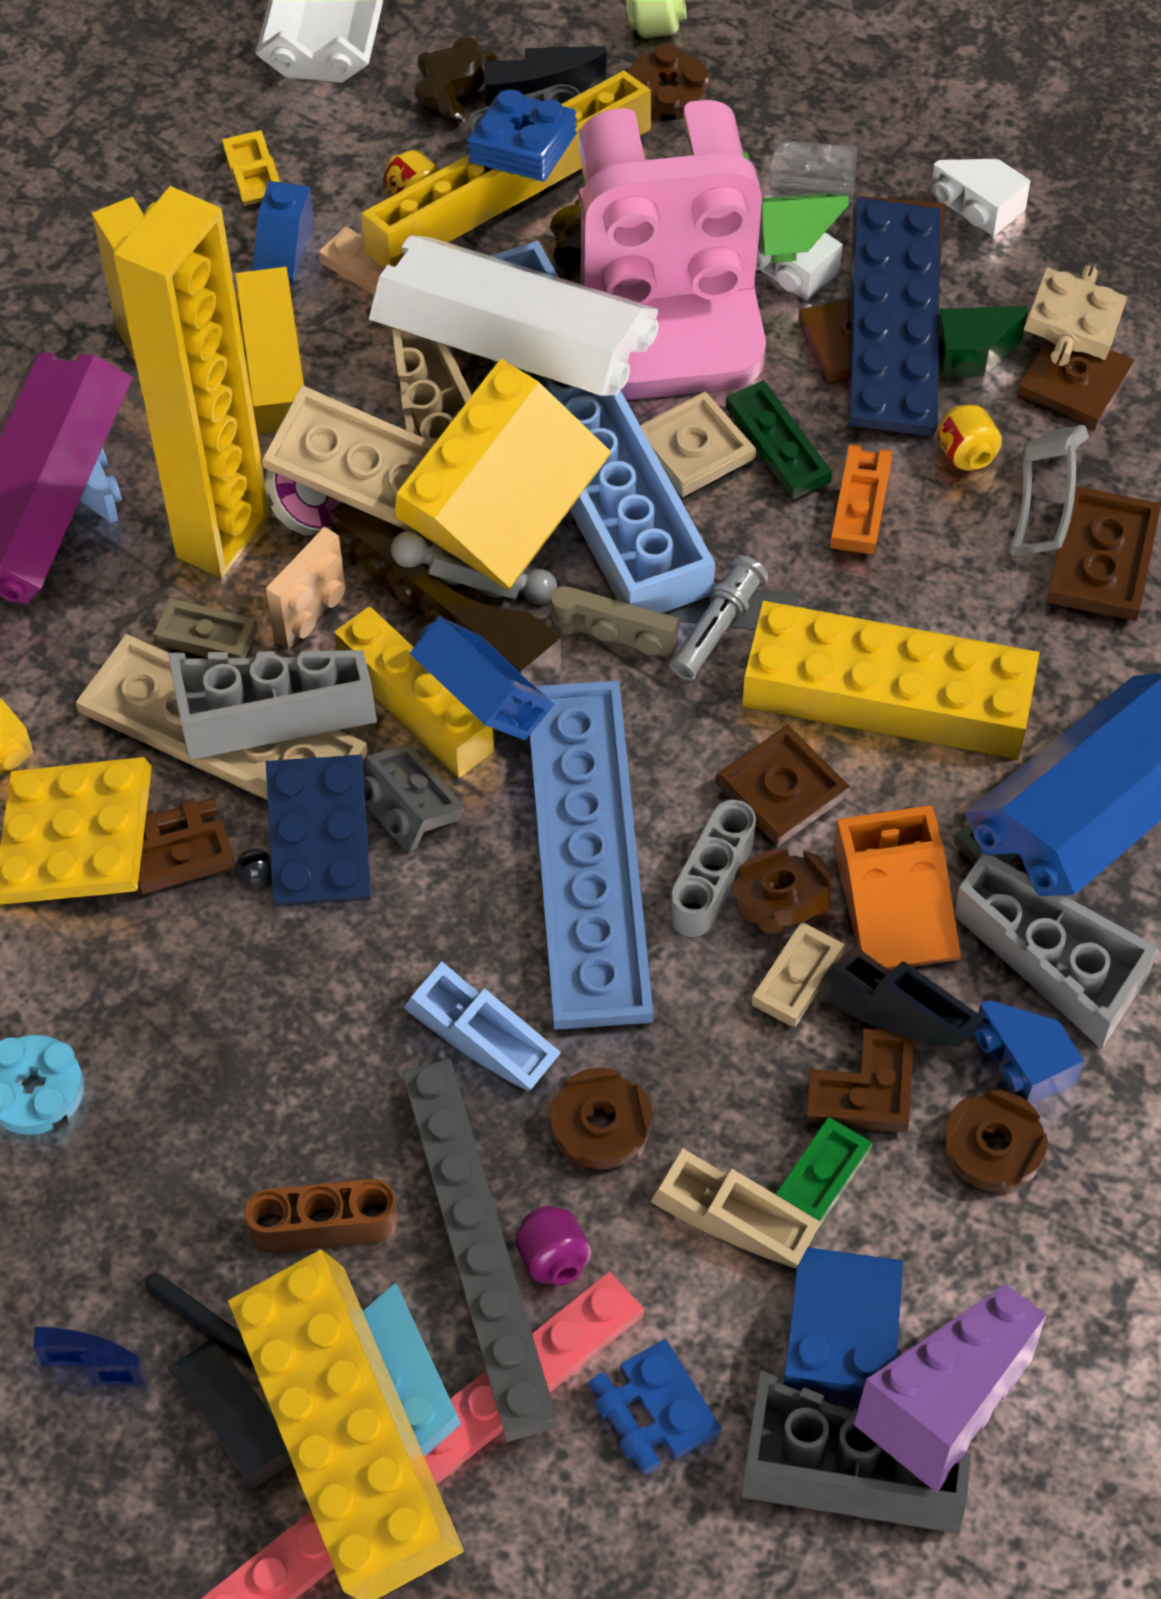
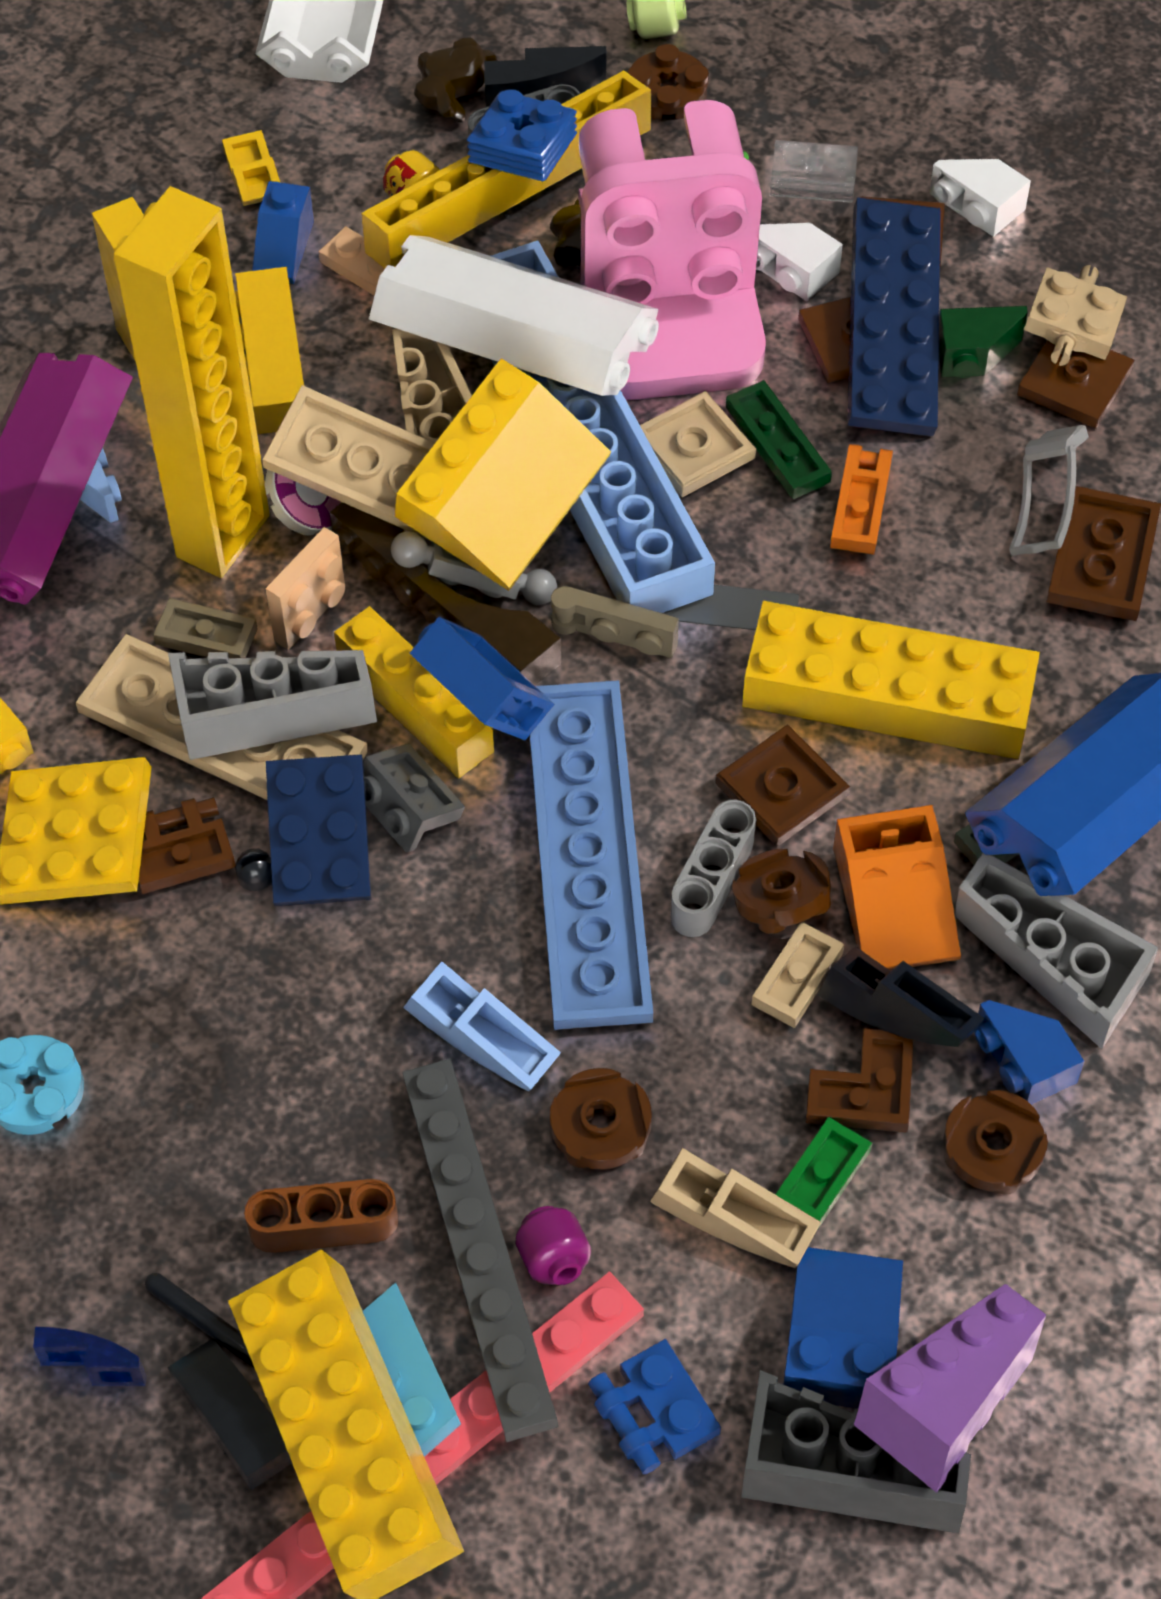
light grey pin [669,555,768,681] -> none
bright green slope [758,192,849,263] -> none
yellow head [937,405,1002,471] -> none

